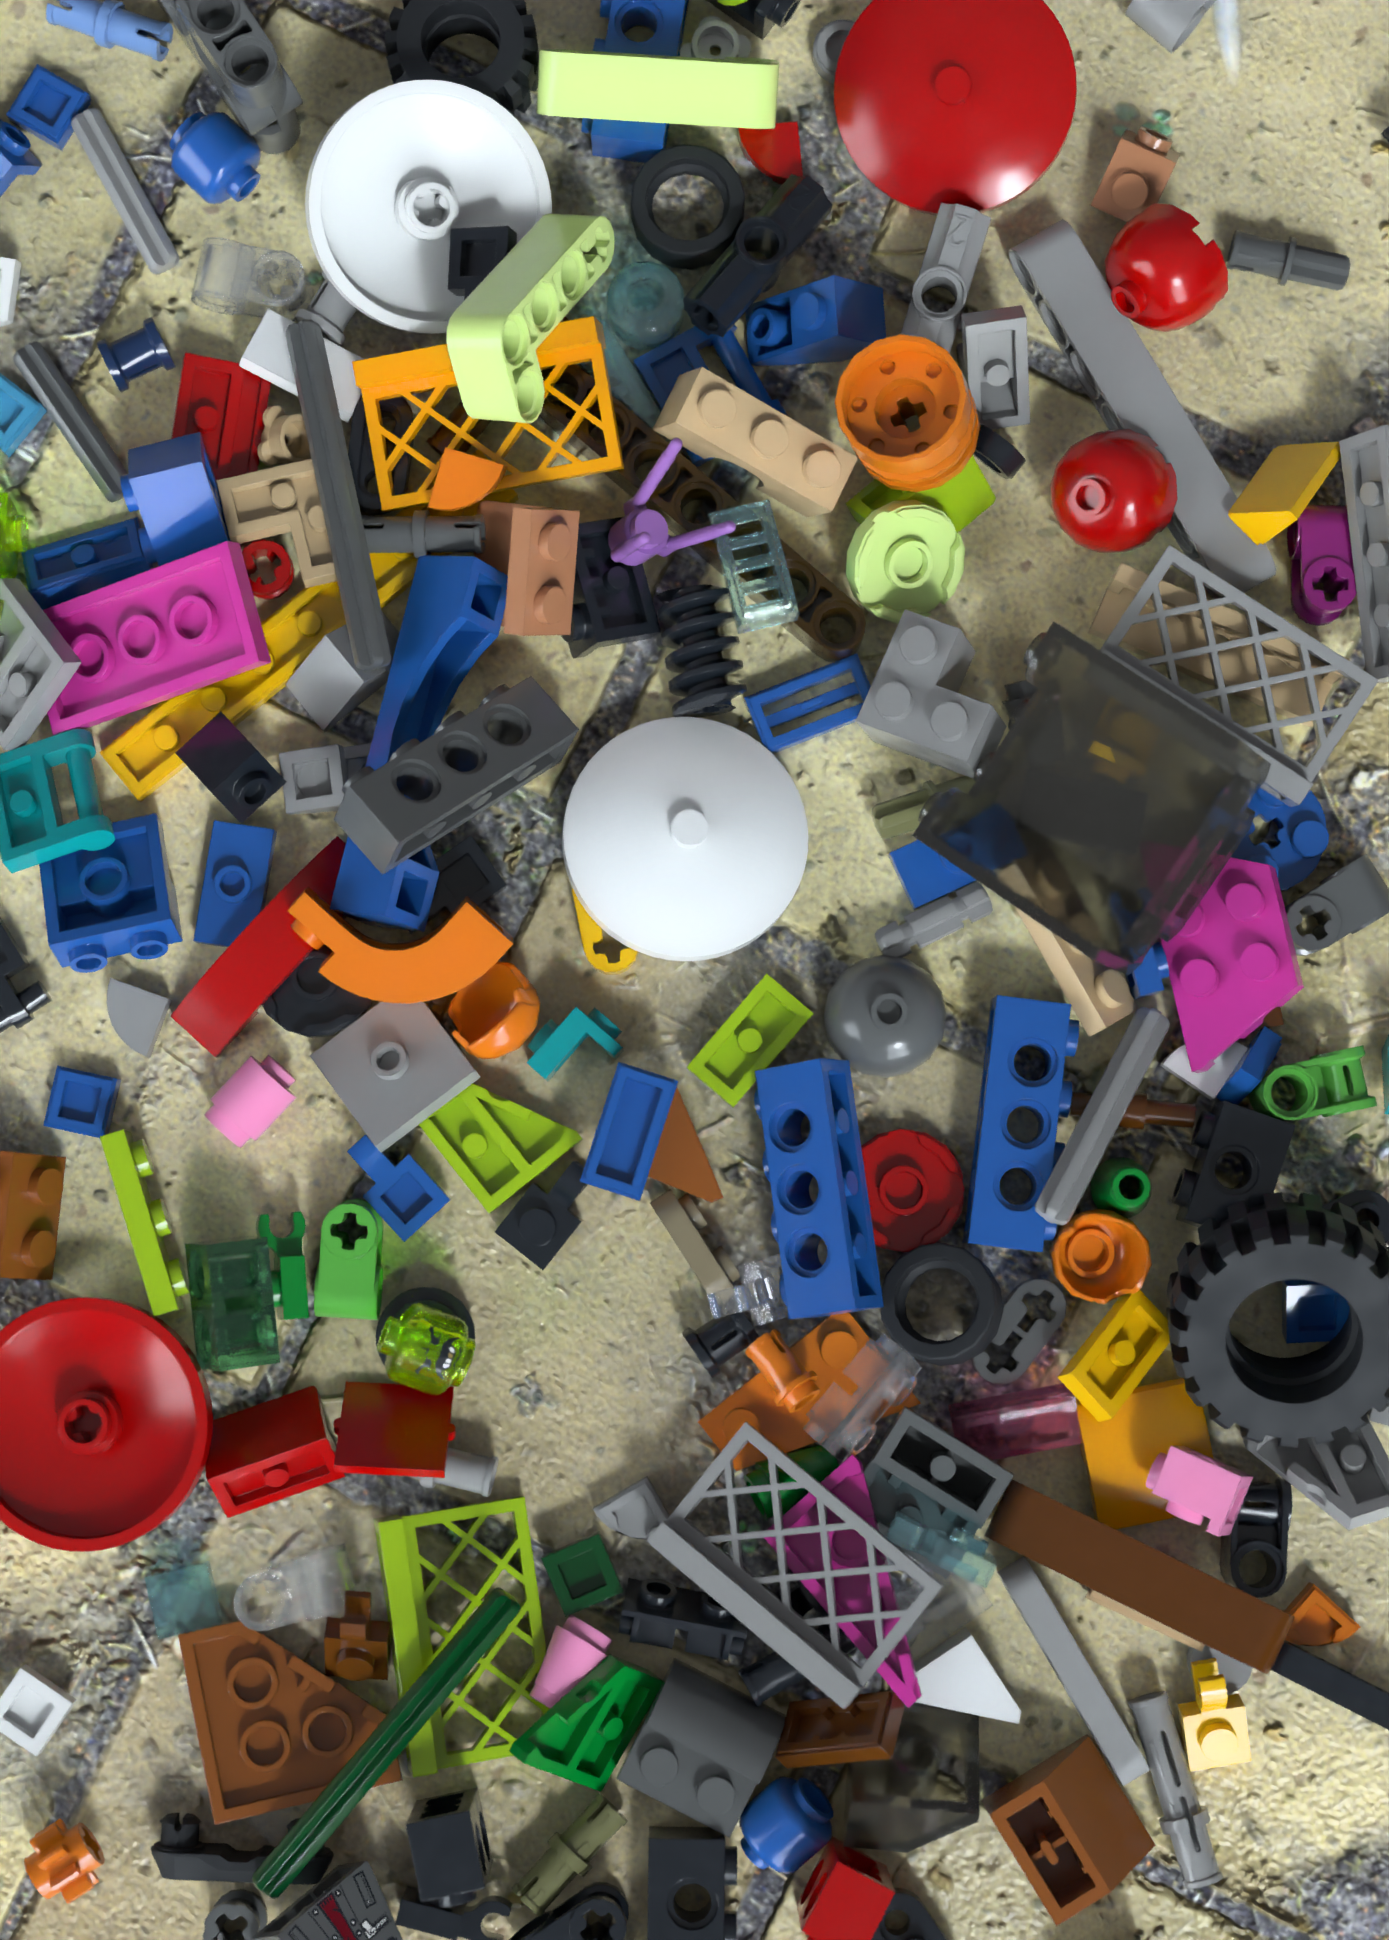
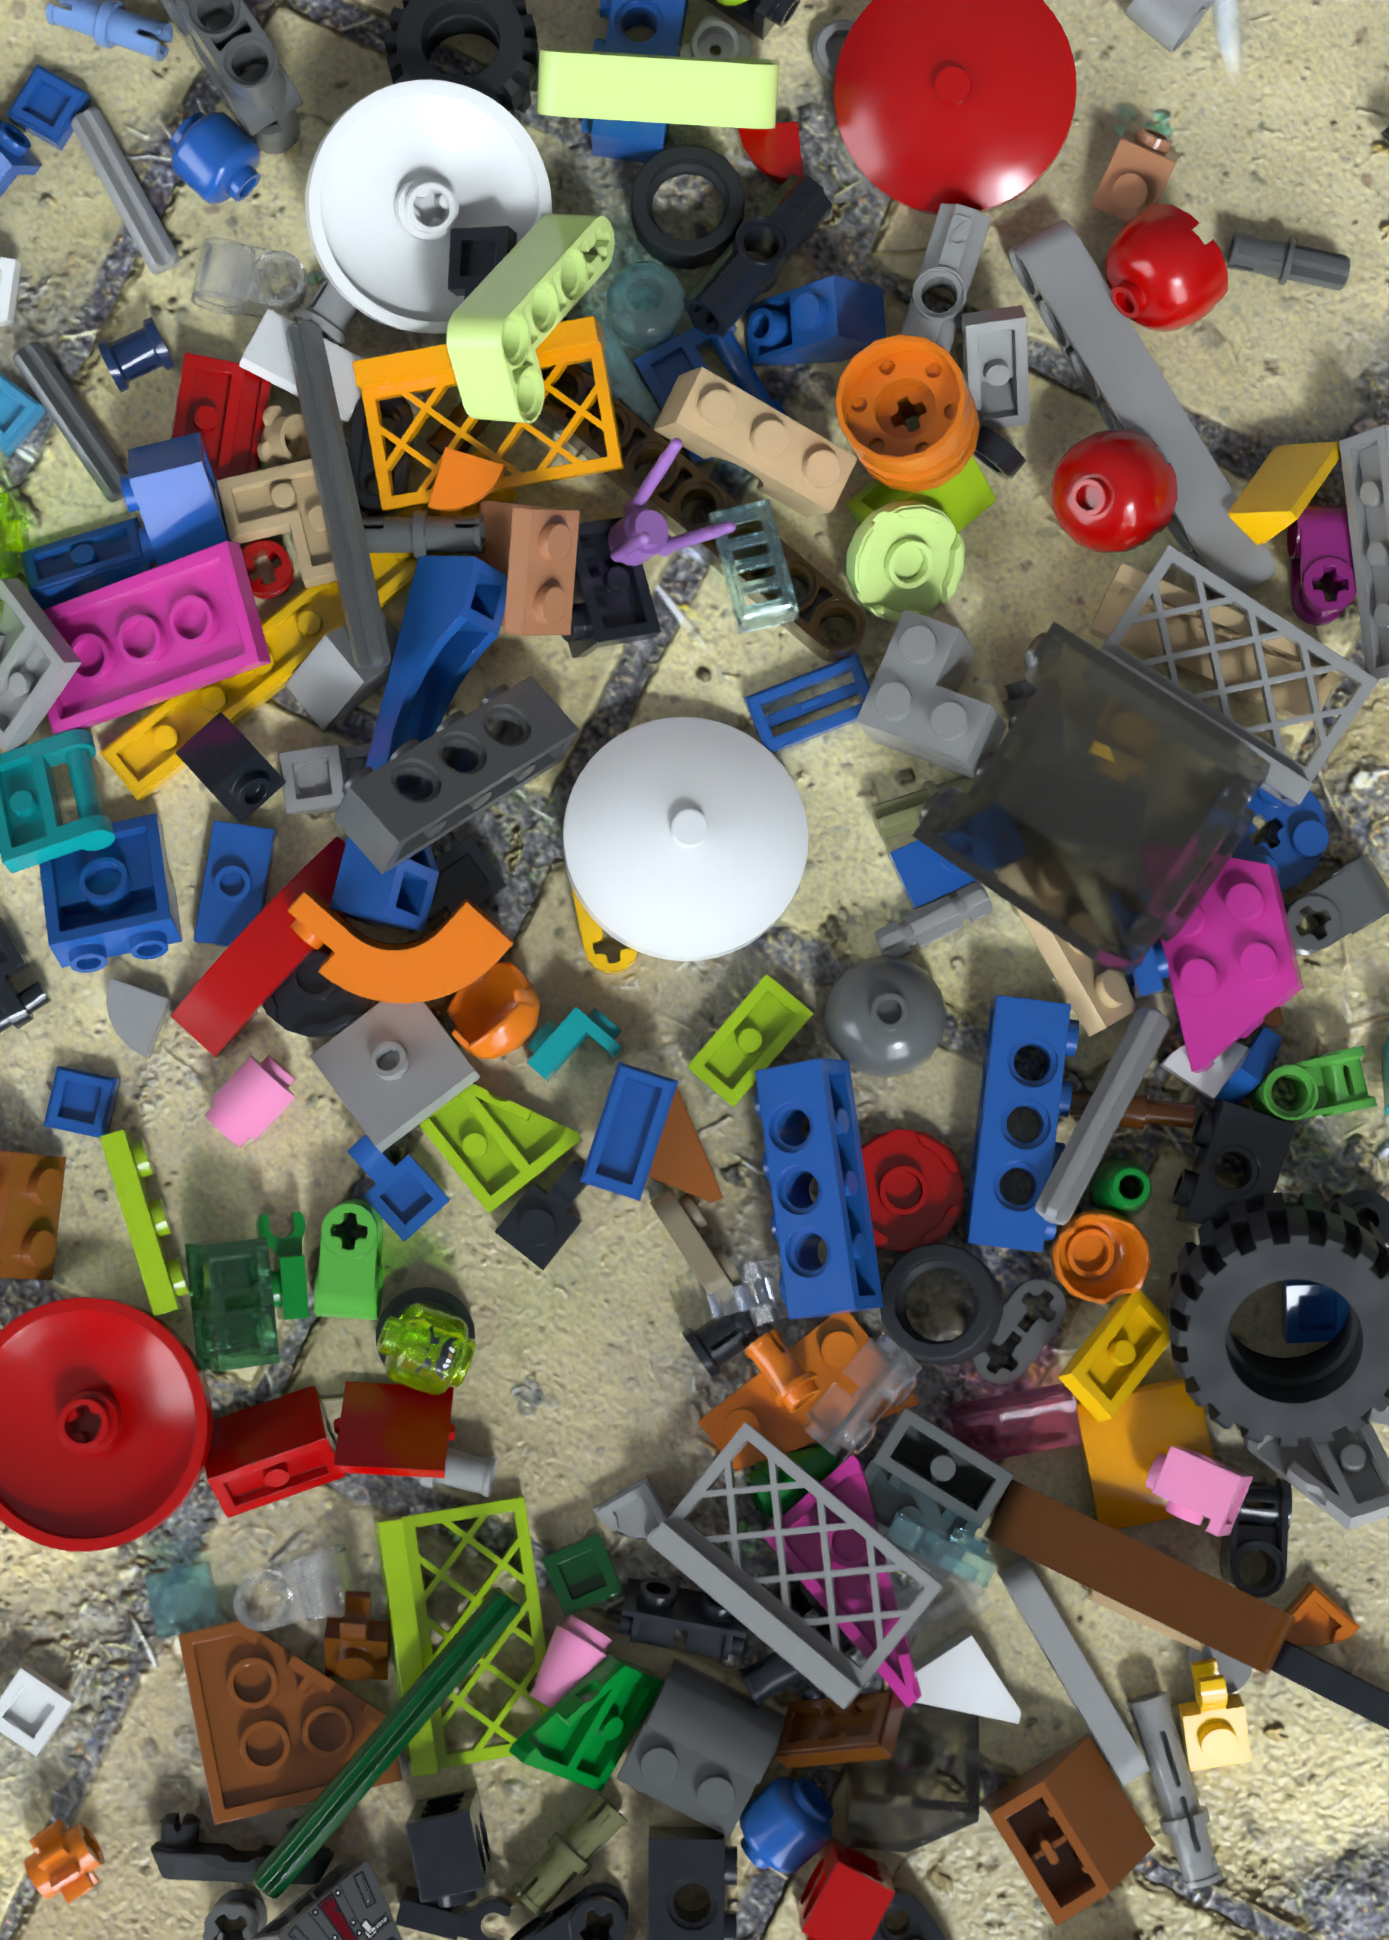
black piece [656,584,747,717] -> none

